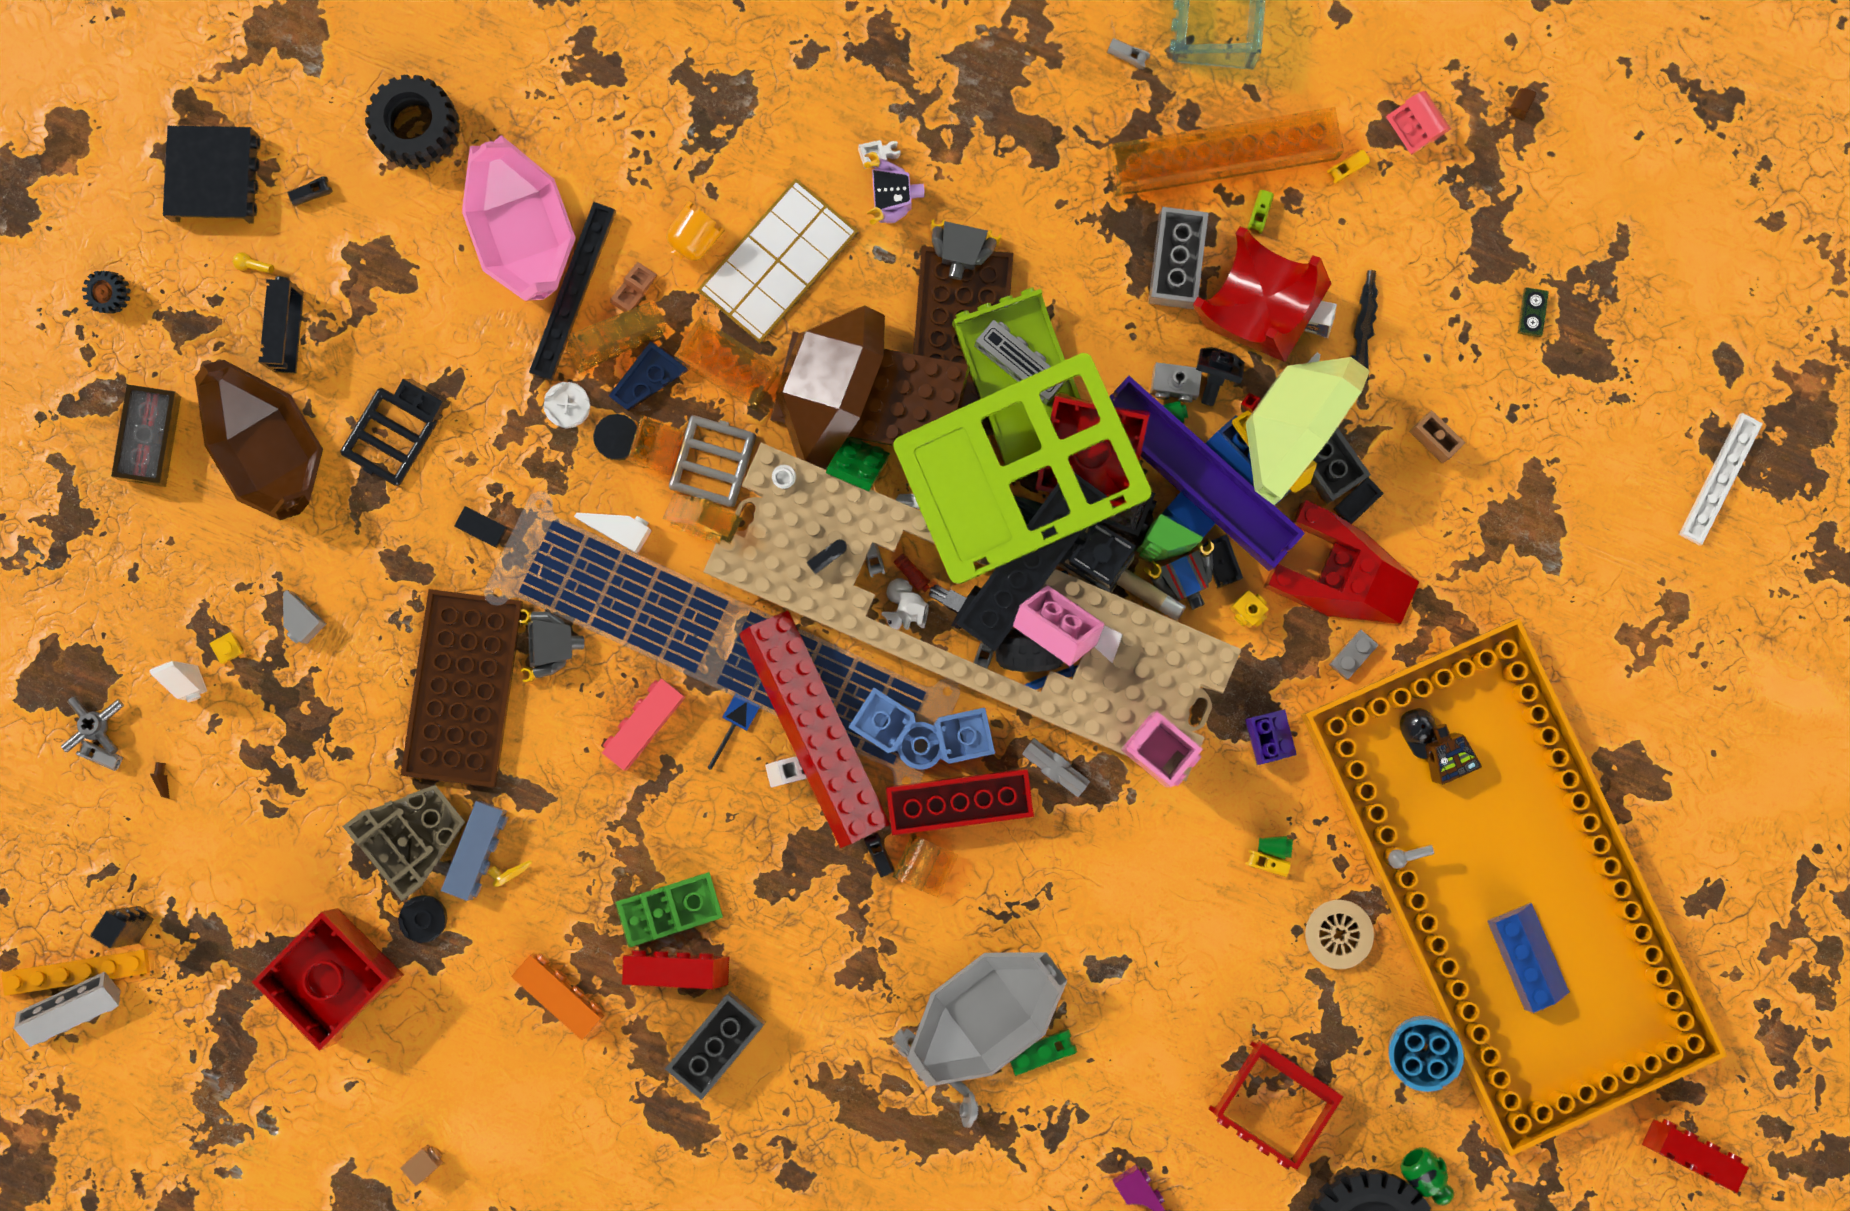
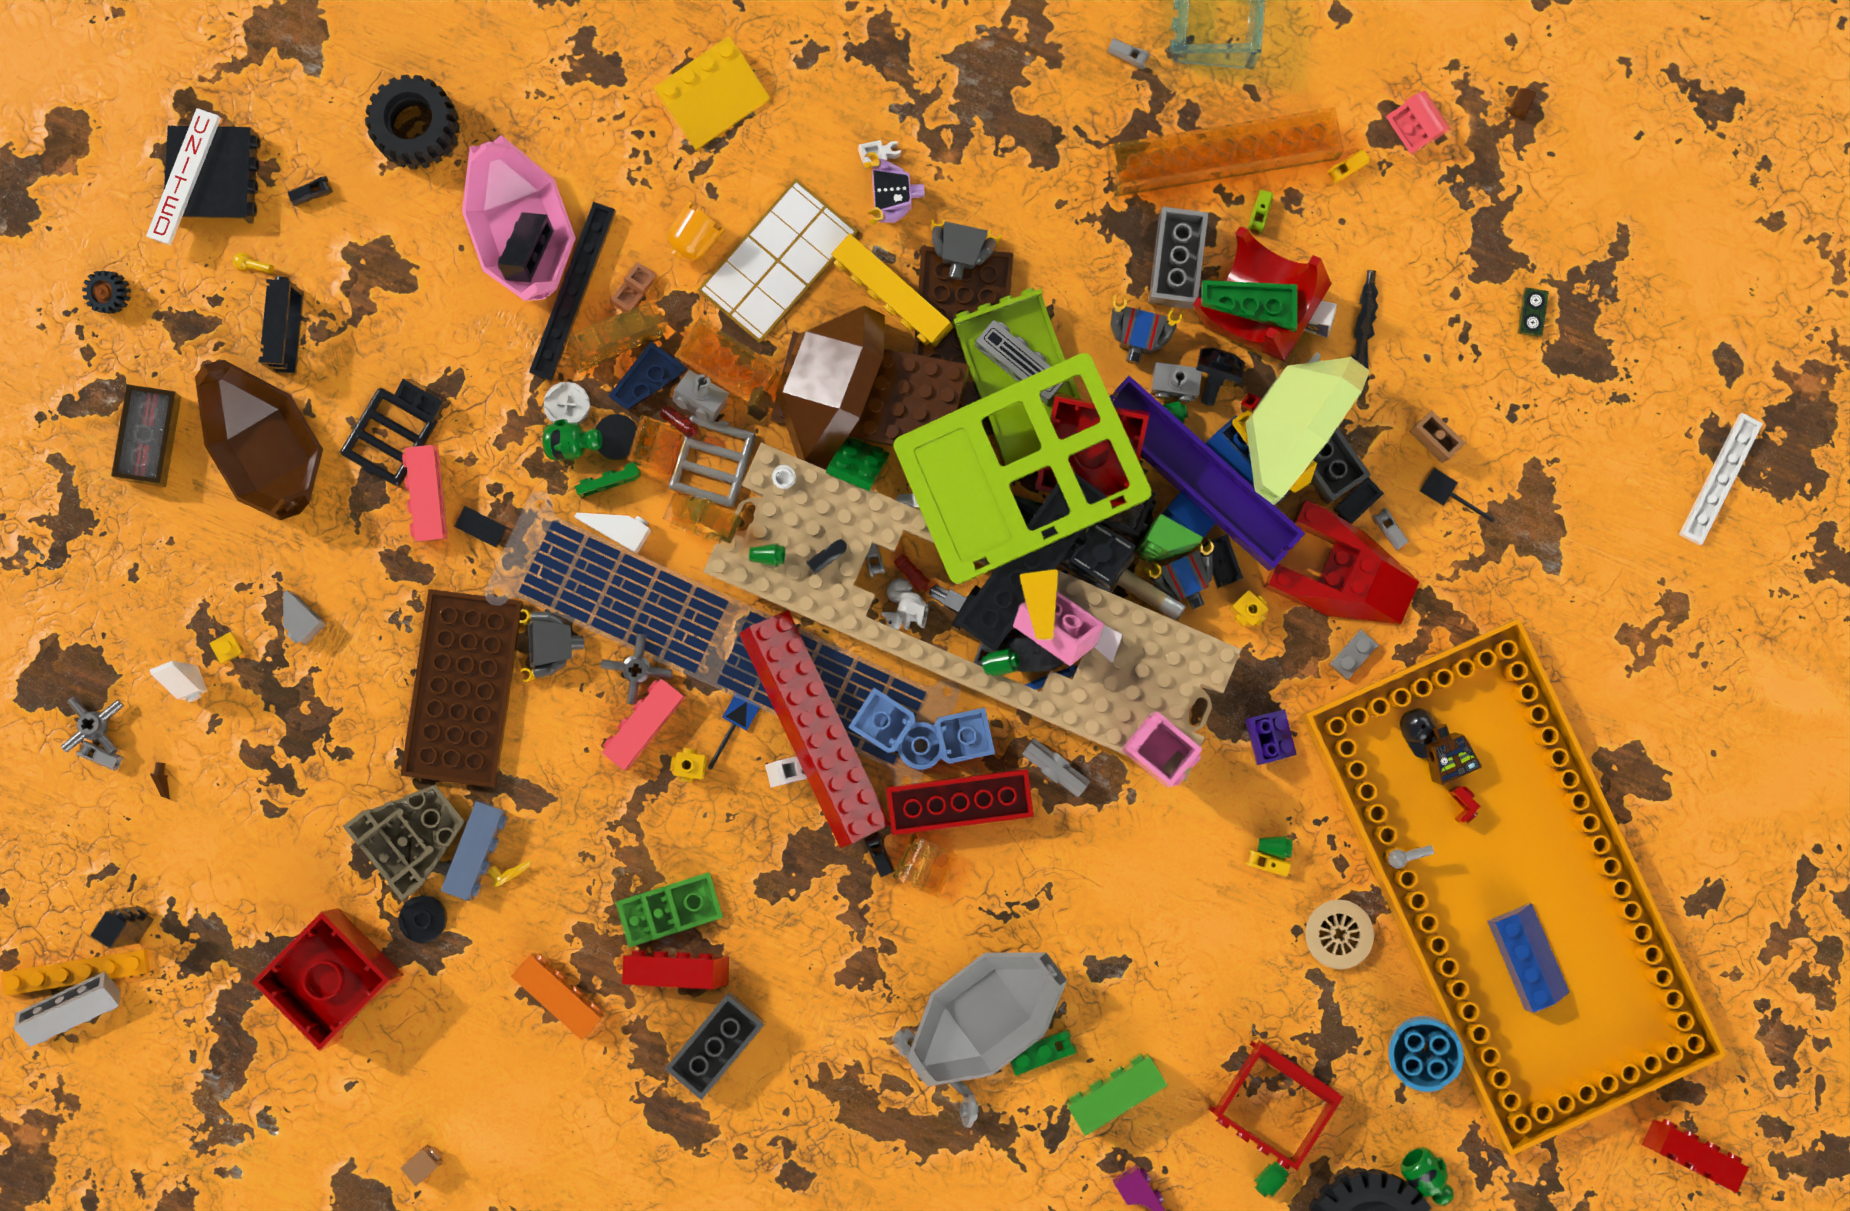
none -> white tile [146,108,221,246]
none -> coral brick [402,445,448,541]
none -> black brick [498,212,554,282]
none -> green piece [542,419,602,461]
none -> green plate [575,463,641,498]
none -> flat silver bar [601,634,672,705]
none -> yellow slope [654,36,770,151]
none -> clear red piece [660,406,698,438]
none -> yellow brick [670,748,707,783]
none -> light grey brick [672,370,729,424]
none -> green cone [749,543,786,567]
none -> yellow brick [831,233,953,348]
none -> green brick [982,648,1020,676]
none -> yellow sticker [1020,570,1058,640]
none -> bright green slope [1066,1053,1168,1136]
none -> torso [1110,295,1183,365]
none -> green wing [1201,280,1297,332]
none -> green brick [1254,1161,1289,1198]
none -> light grey bar [1372,508,1409,550]
none -> black piece [1420,468,1495,522]
none -> red bracket [1448,786,1481,823]

